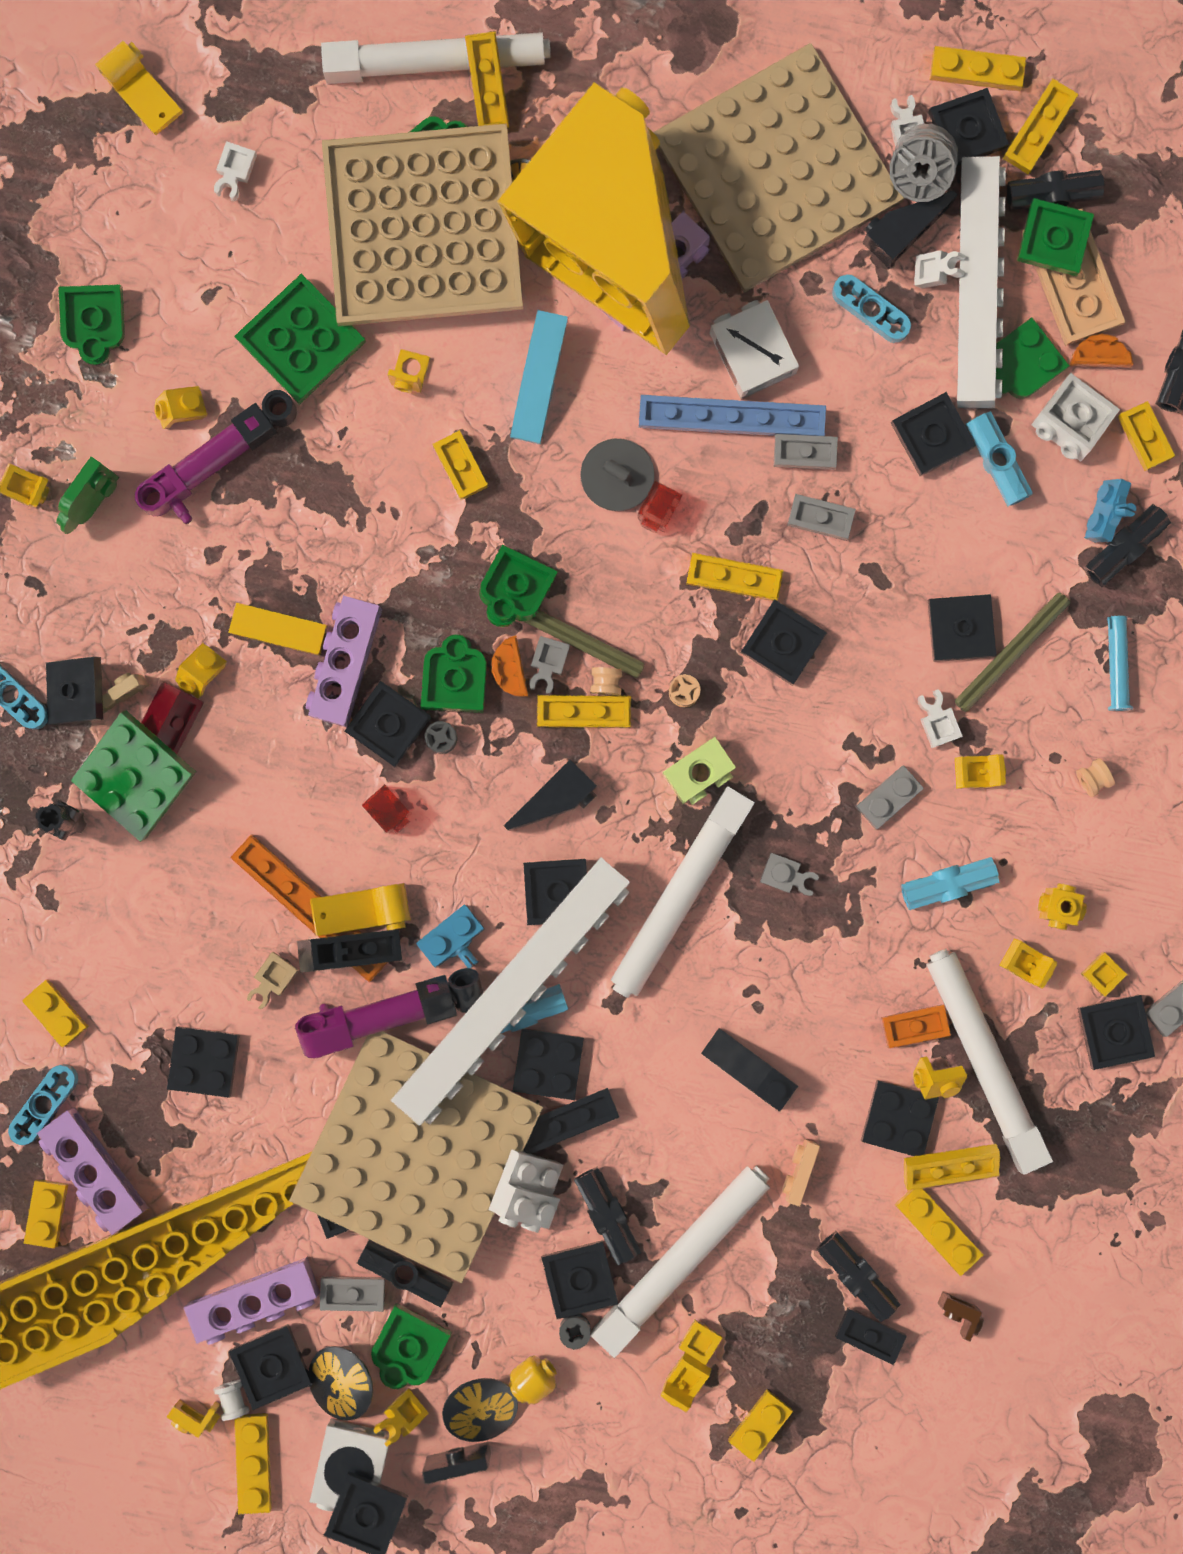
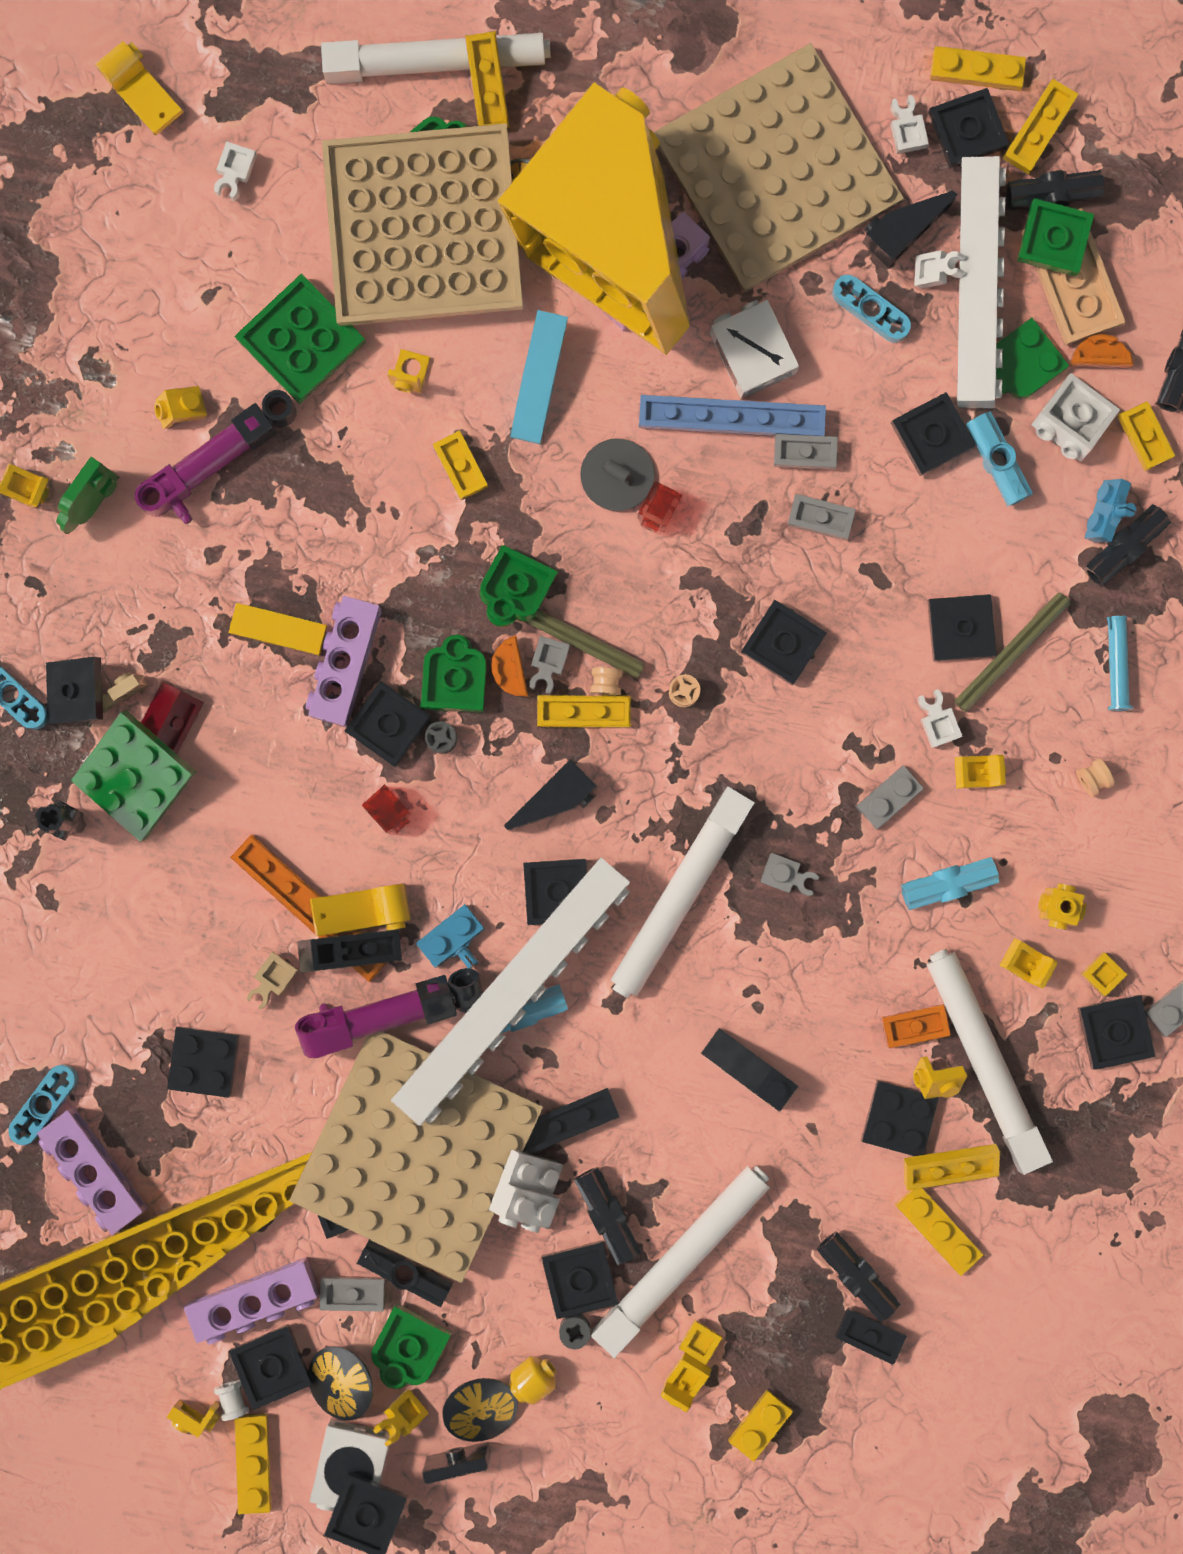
yellow plate [22,979,89,1048] -> none
yellow plate [24,1179,68,1249] -> none
green plate [58,285,125,365] -> none
yellow bracket [175,643,227,699] -> none
black plate [513,1028,584,1101] -> none
yellowish green brick [662,737,736,805] -> none
yellow tile [686,553,783,601] -> none
light nougat plate [782,1139,820,1207] -> none
light grey wheel [890,124,958,202] -> none
reddish brown bracket [938,1291,984,1342] -> none

